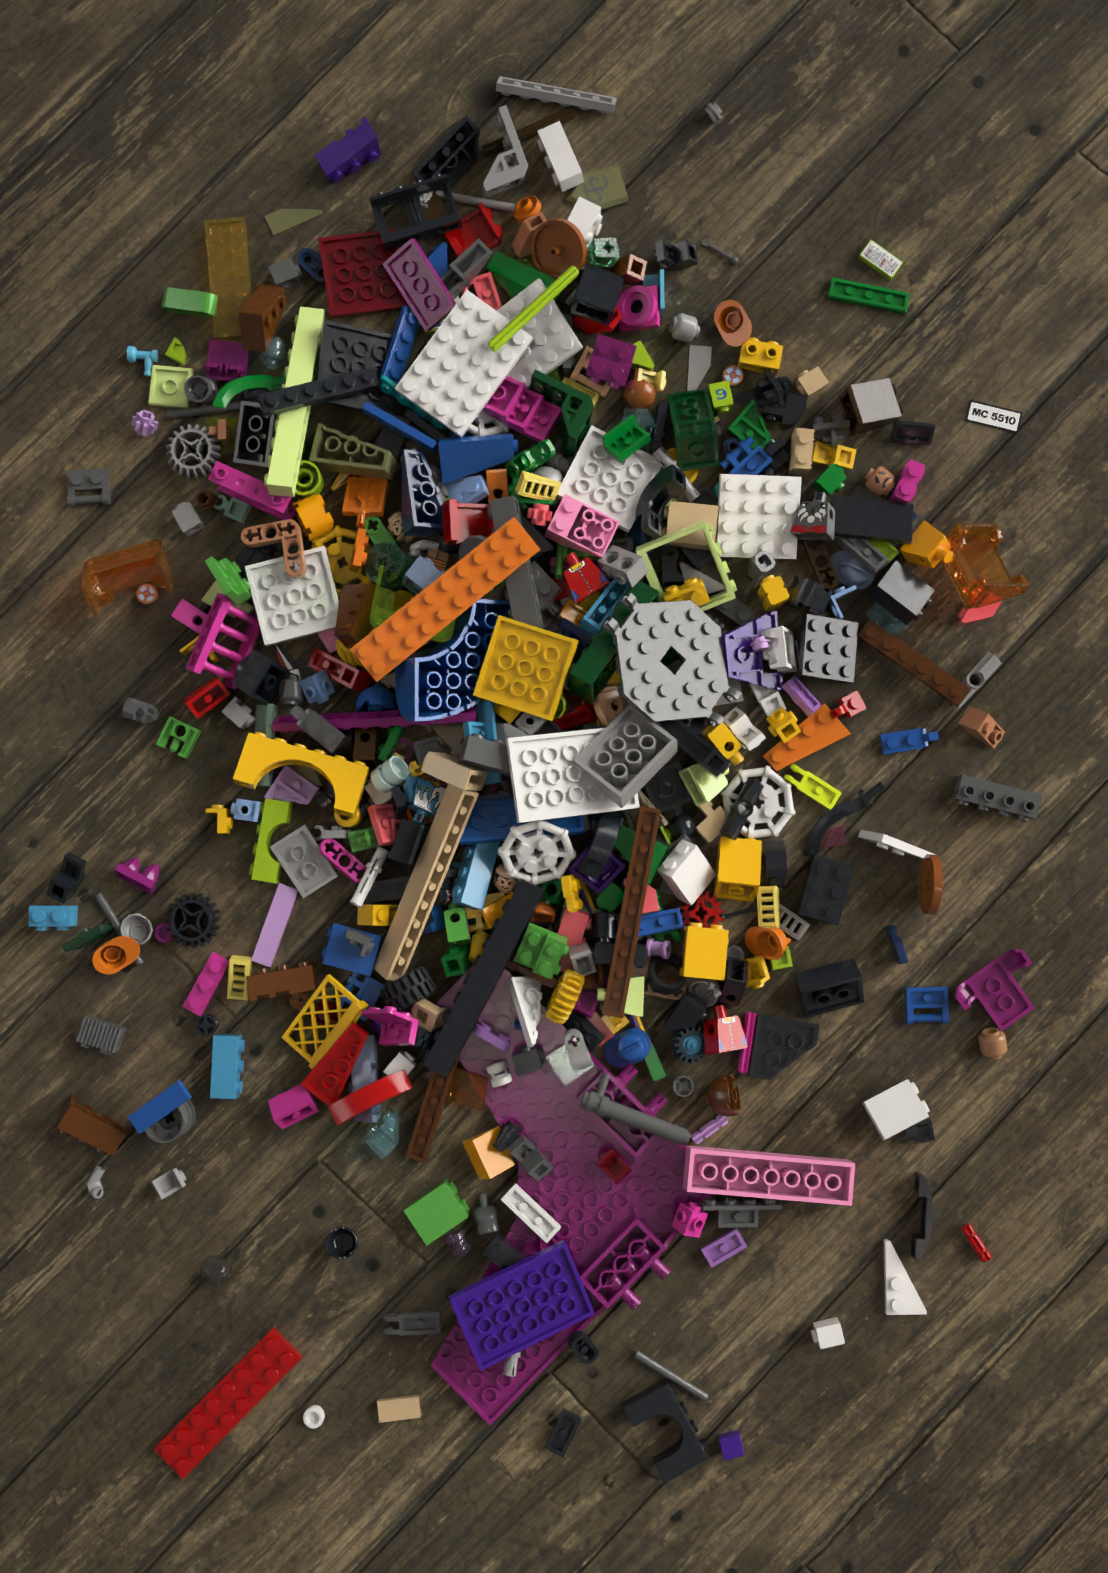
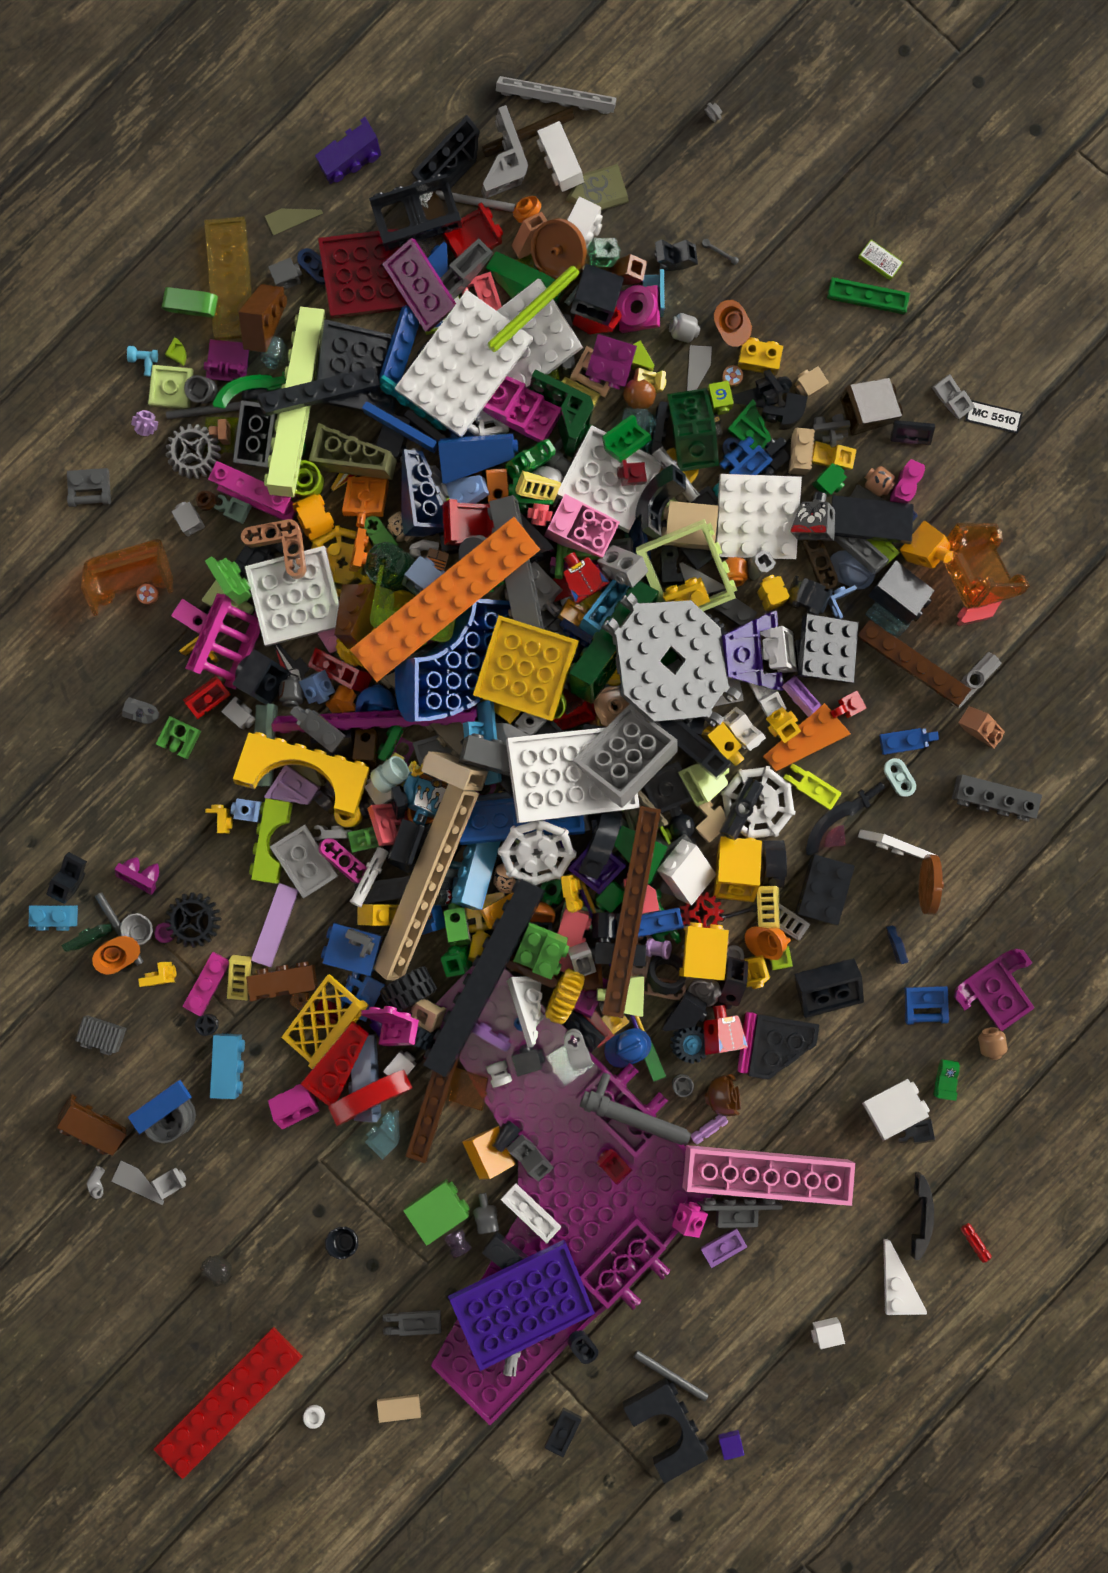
lavender plate [750,636,770,652] -> none
none -> light grey sticker [111,1161,164,1205]
none -> yellow bracket [138,962,177,987]
none -> orange piece [325,685,356,713]
none -> dark red bracket [617,460,647,486]
none -> orange head [724,557,748,587]
none -> light aqua plate [884,758,916,797]
none -> light grey slope [931,375,975,419]
none -> green leg [933,1059,960,1101]

